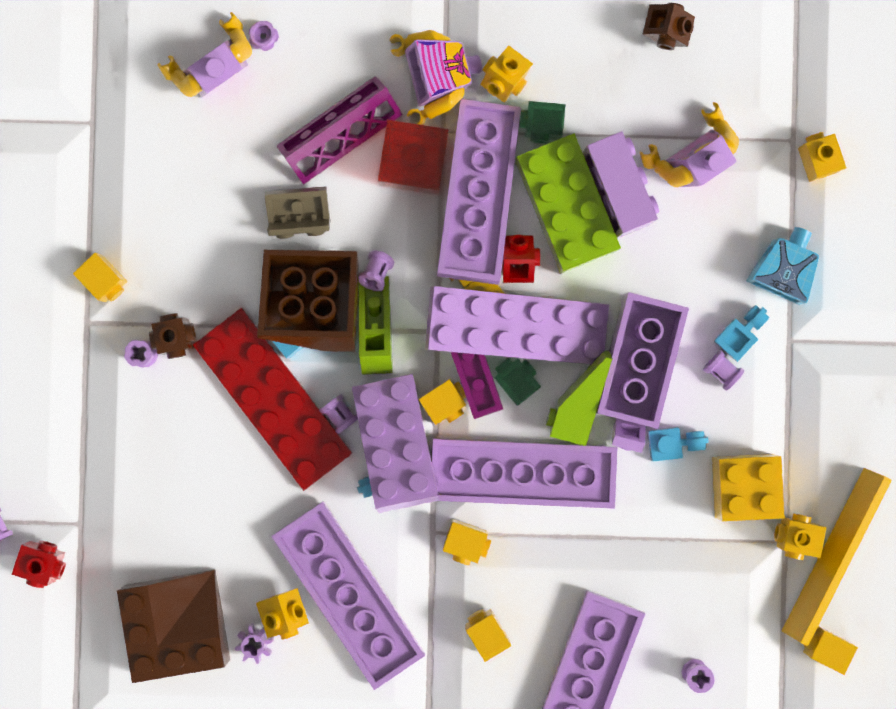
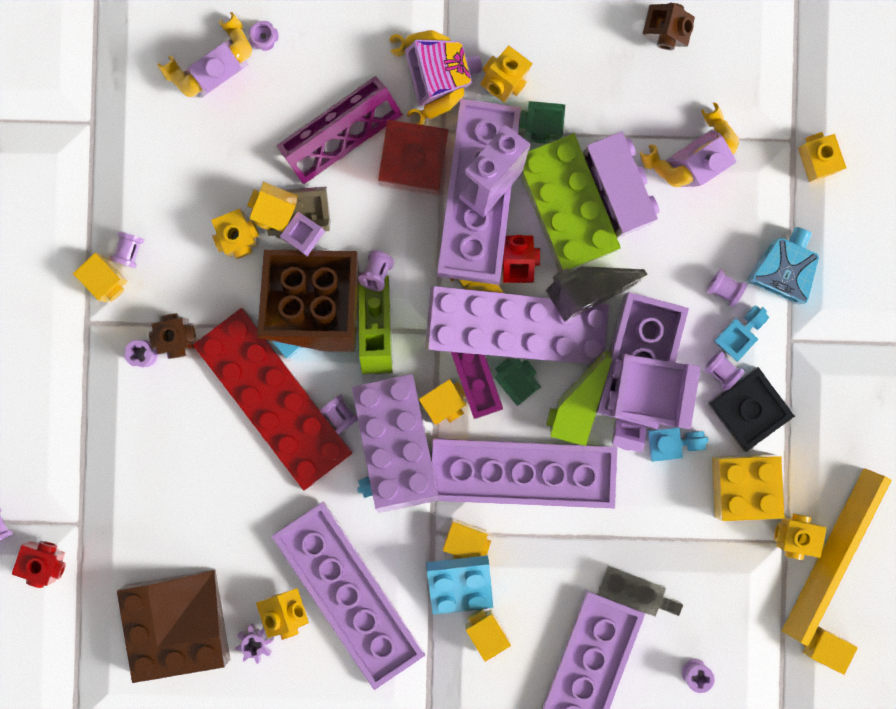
none -> lavender bush [109,231,145,269]
none -> yellow brick [211,208,260,259]
none -> yellow brick [247,181,298,232]
none -> lavender plate [280,212,325,256]
none -> medium azure plate [426,555,494,615]
none -> lavender panel [459,125,531,218]
none -> clear smoke slope [545,266,648,322]
none -> clear smoke plate [597,564,683,617]
none -> lavender panel [607,354,701,429]
none -> lavender bush [706,268,747,307]
none -> black tile [708,367,795,453]

